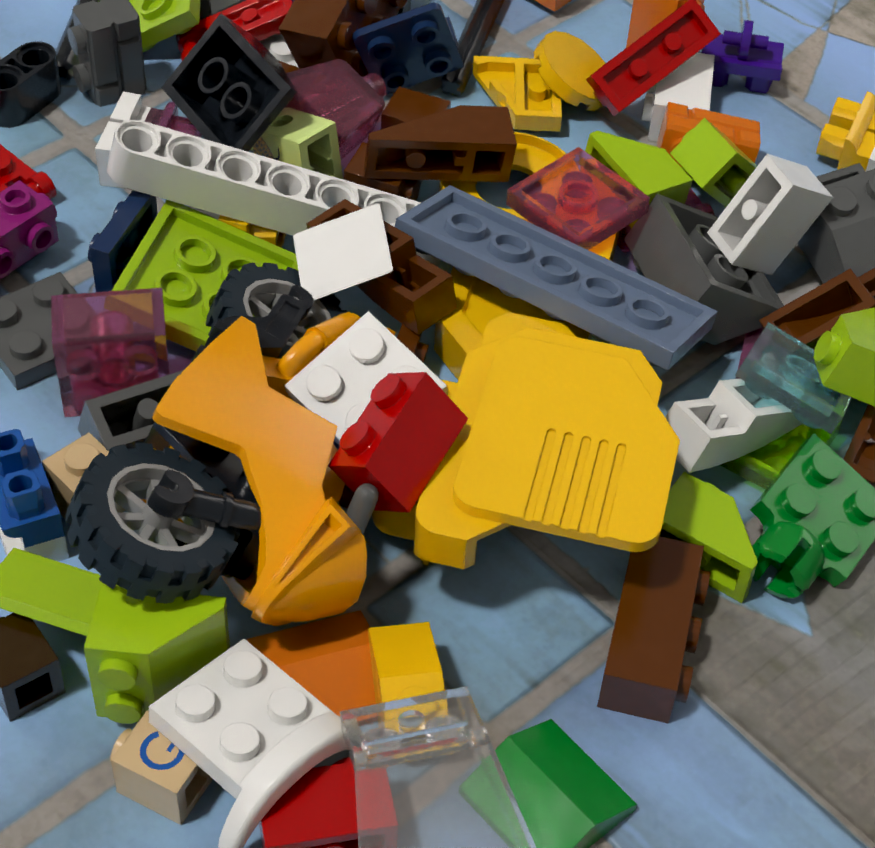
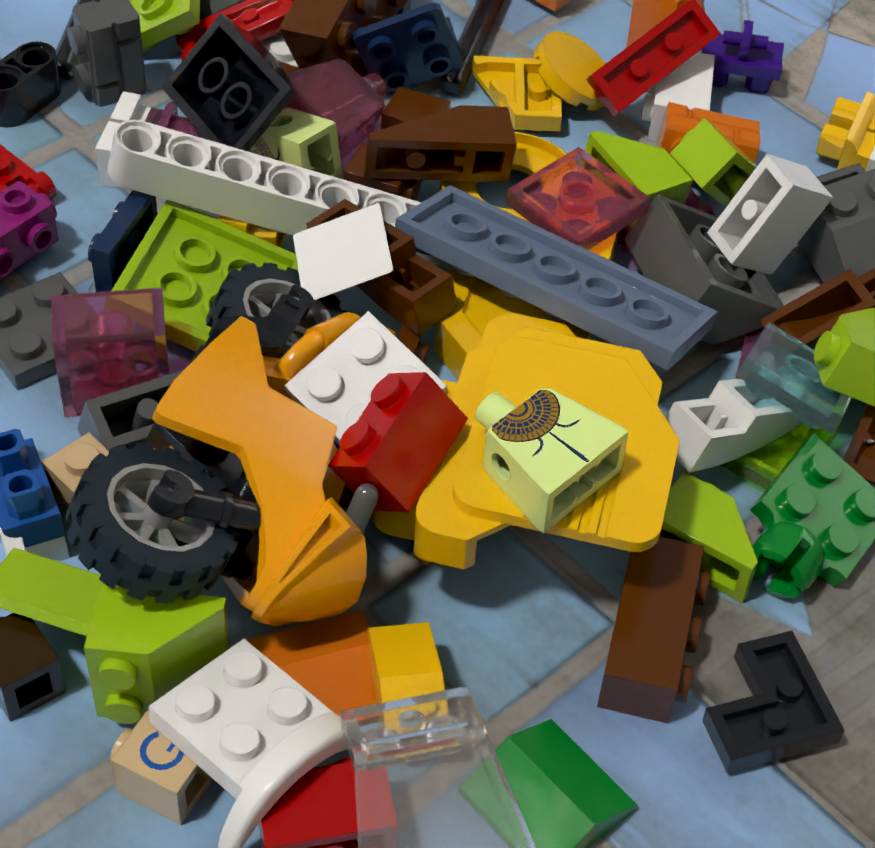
none -> yellowish green torso [475,388,629,534]
none -> black plate [702,630,845,773]

